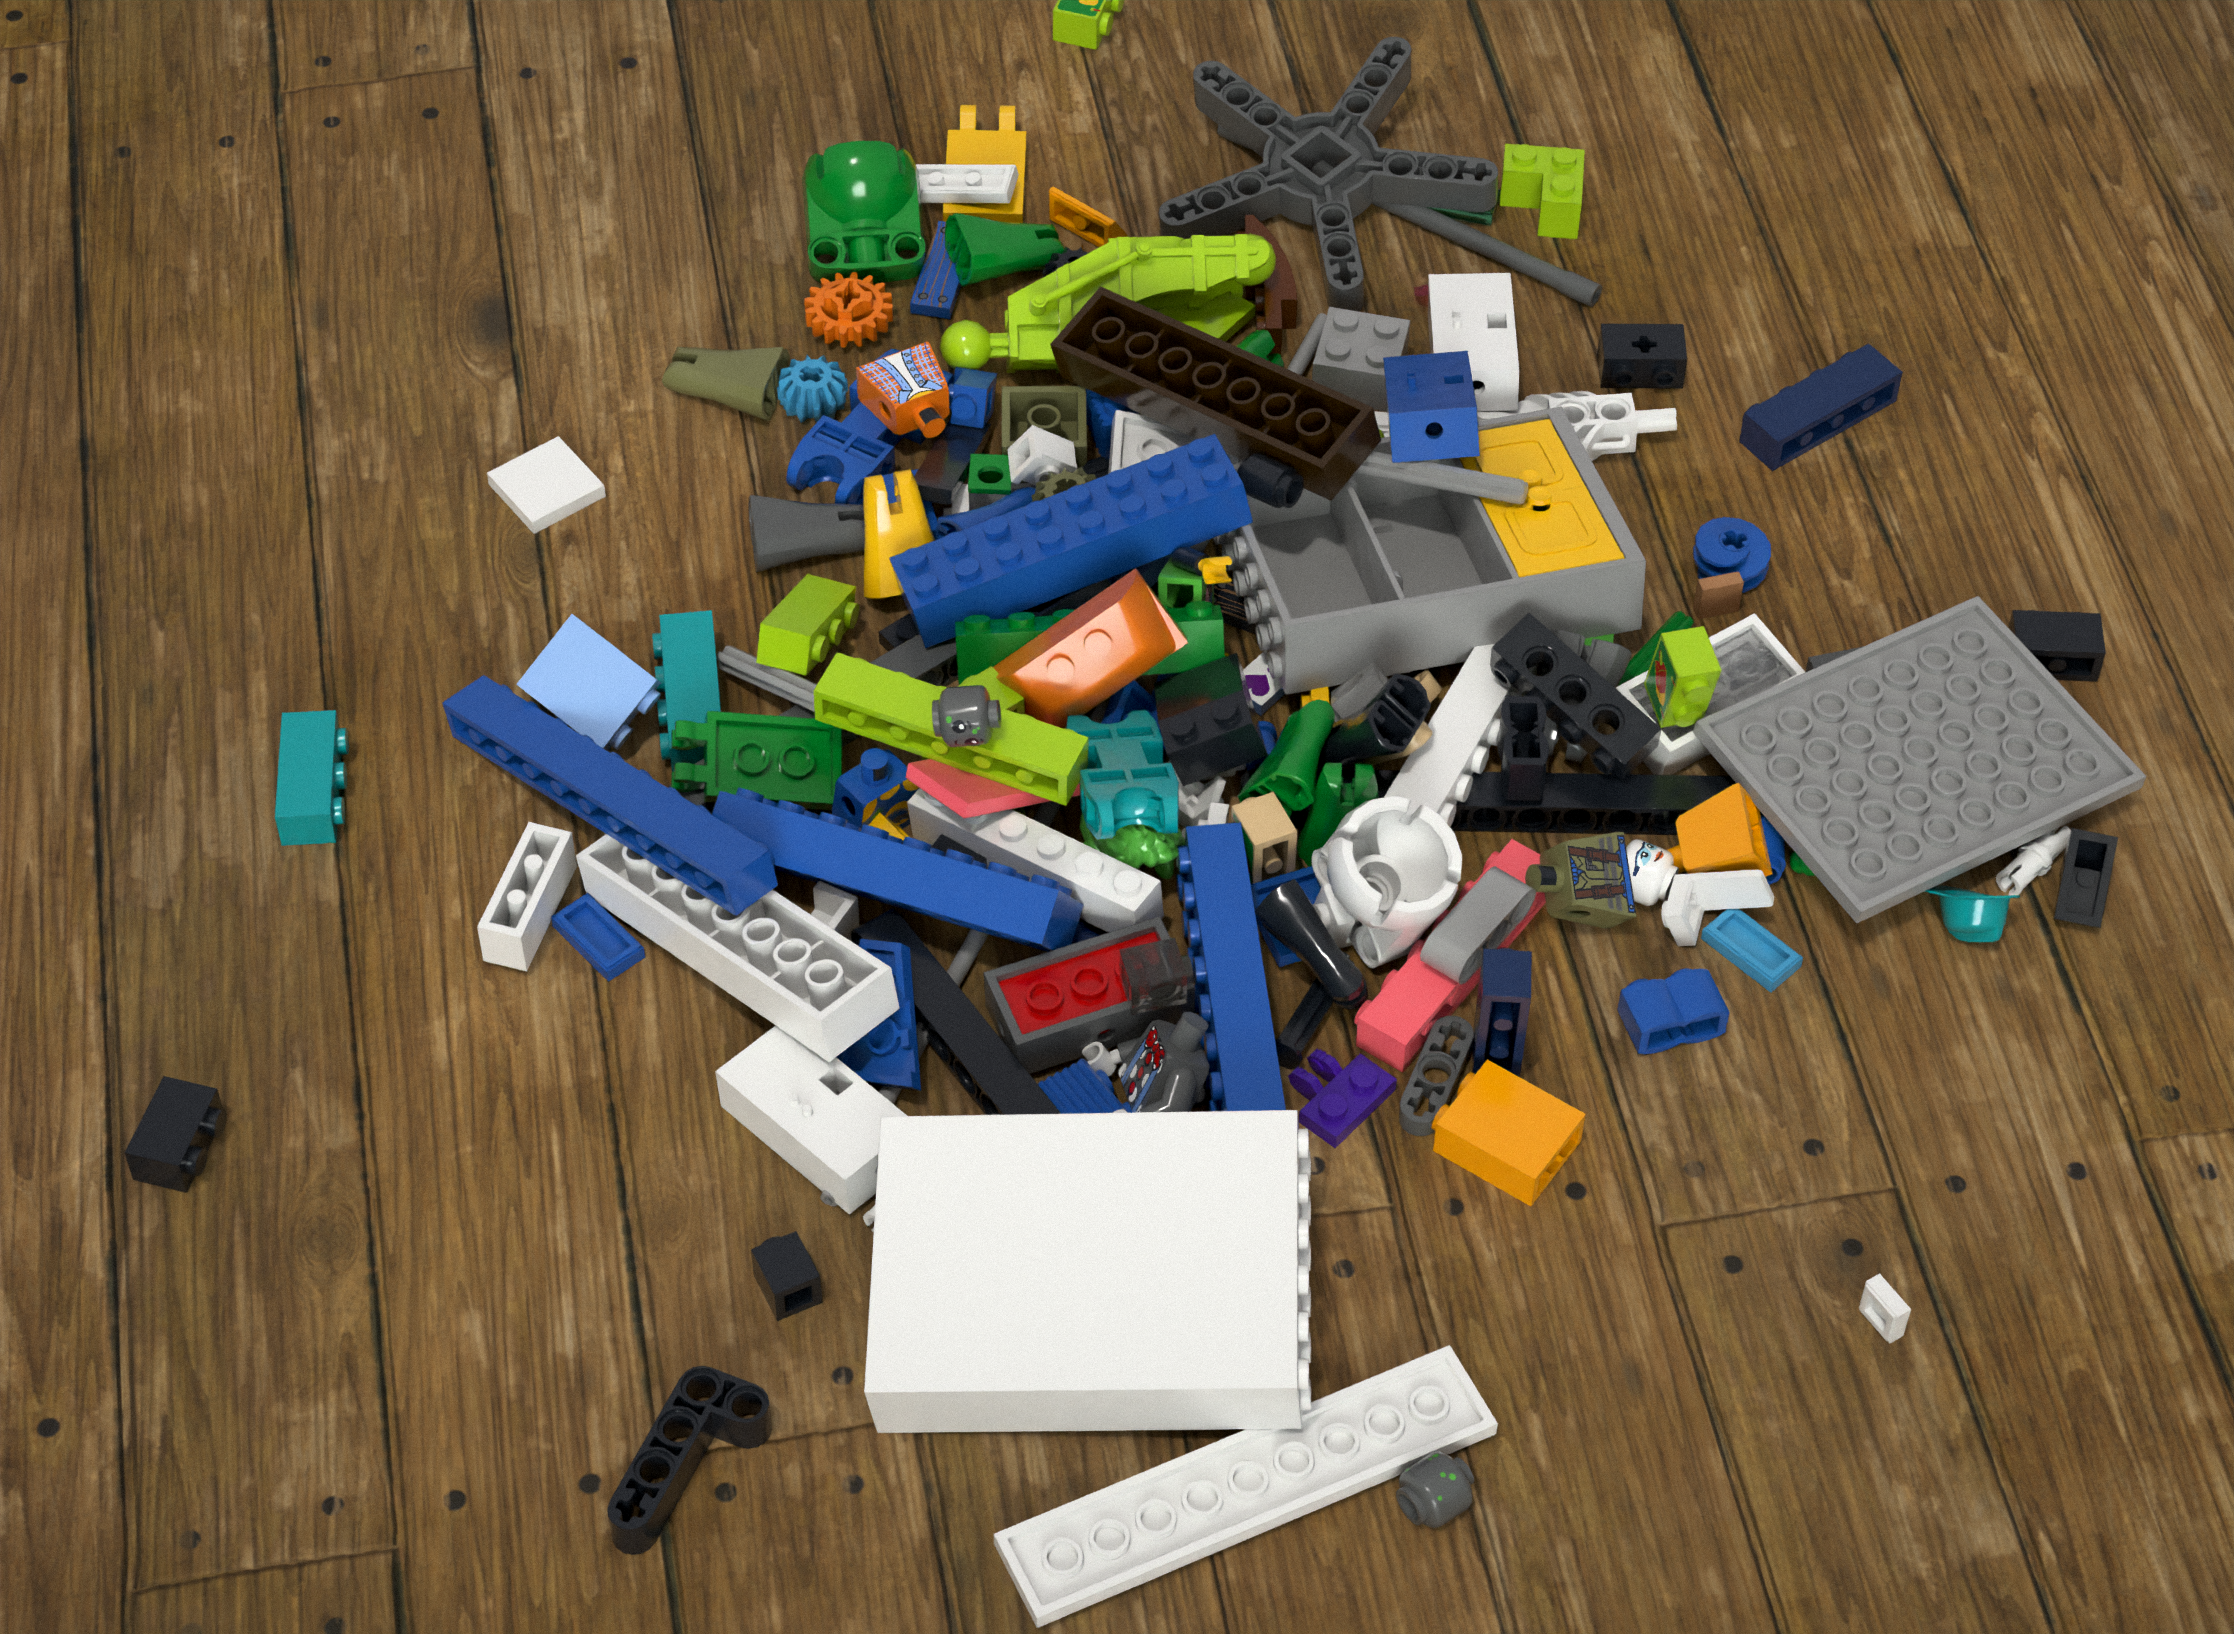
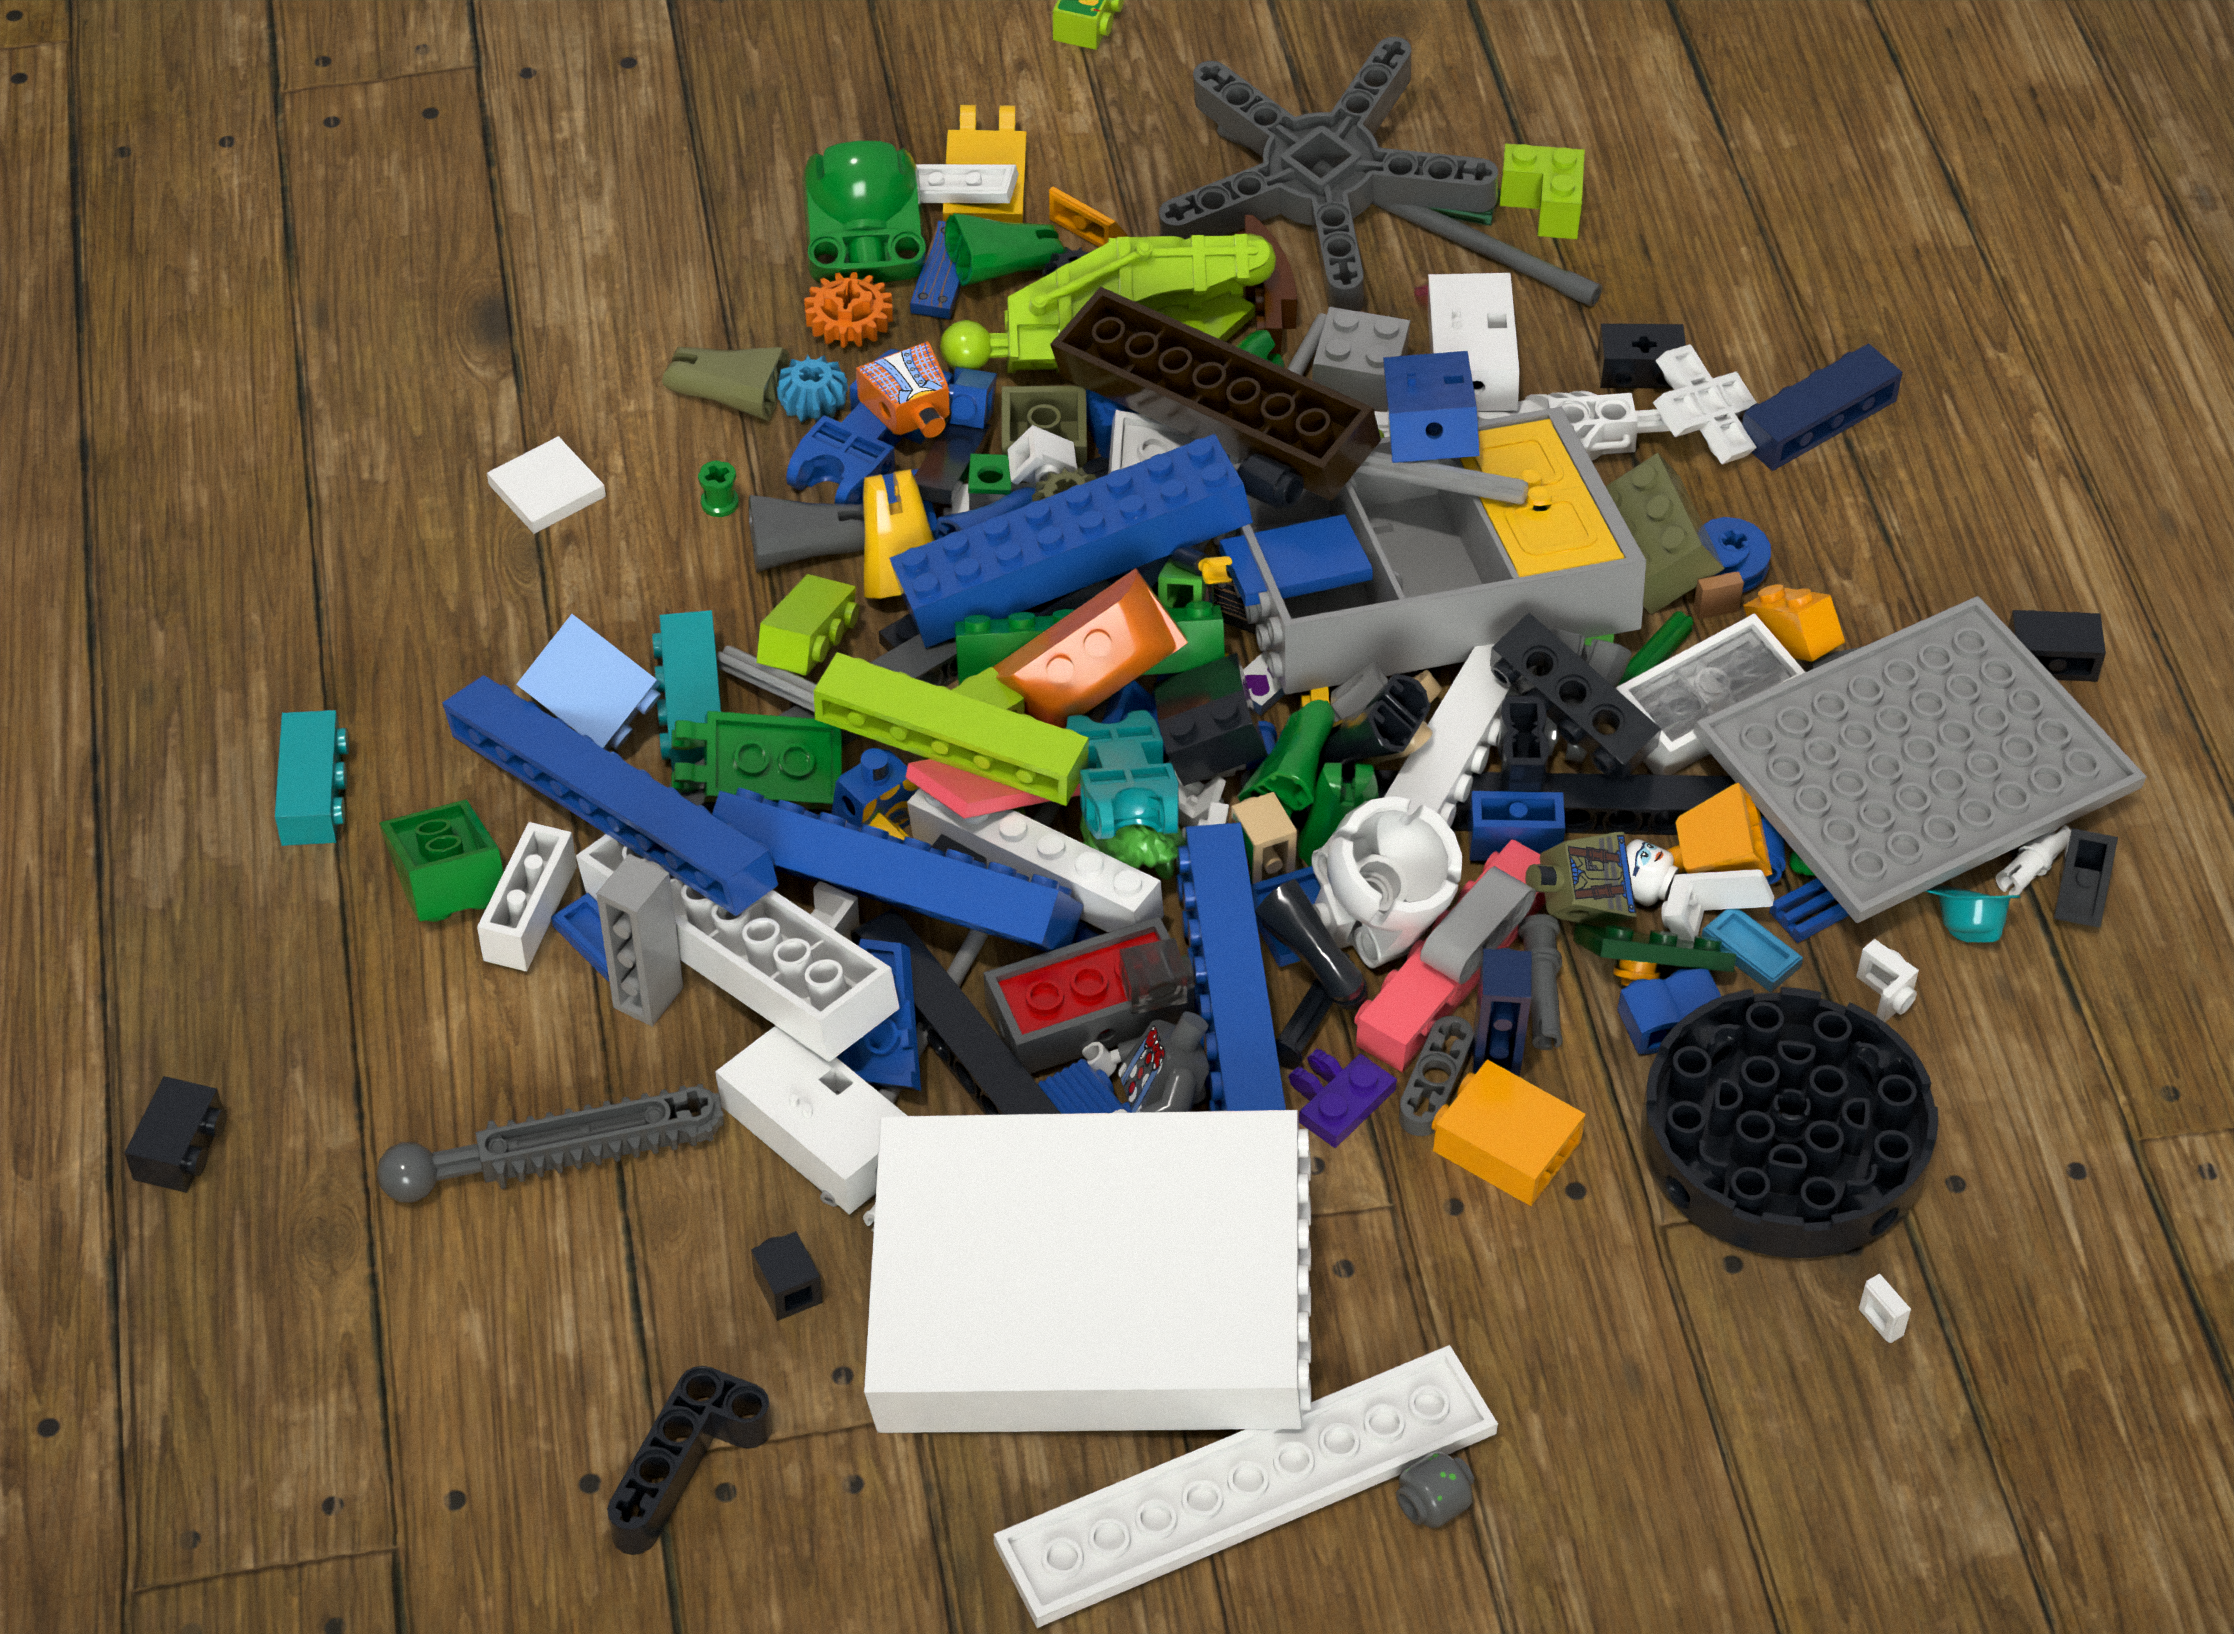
dark grey head [932,685,1001,747] -> none
lime brick [1644,626,1722,728] -> none
none -> dark grey gear [377,1084,724,1203]
none -> green slope [379,799,504,922]
none -> light grey brick [596,854,684,1027]
none -> green bush [698,460,739,517]
none -> blue tile [1219,514,1373,607]
none -> blue brick [1468,791,1565,861]
none -> dark grey pin [1518,914,1563,1050]
none -> dark green wing [1573,923,1737,972]
none -> olive brick [1606,453,1725,615]
none -> light orange plate [1613,959,1660,986]
none -> black brick [1641,987,1938,1258]
none -> white plate [1653,344,1757,464]
none -> light orange brick [1743,584,1845,662]
none -> blue tile [1769,878,1849,943]
none -> white bracket [1856,939,1919,1022]

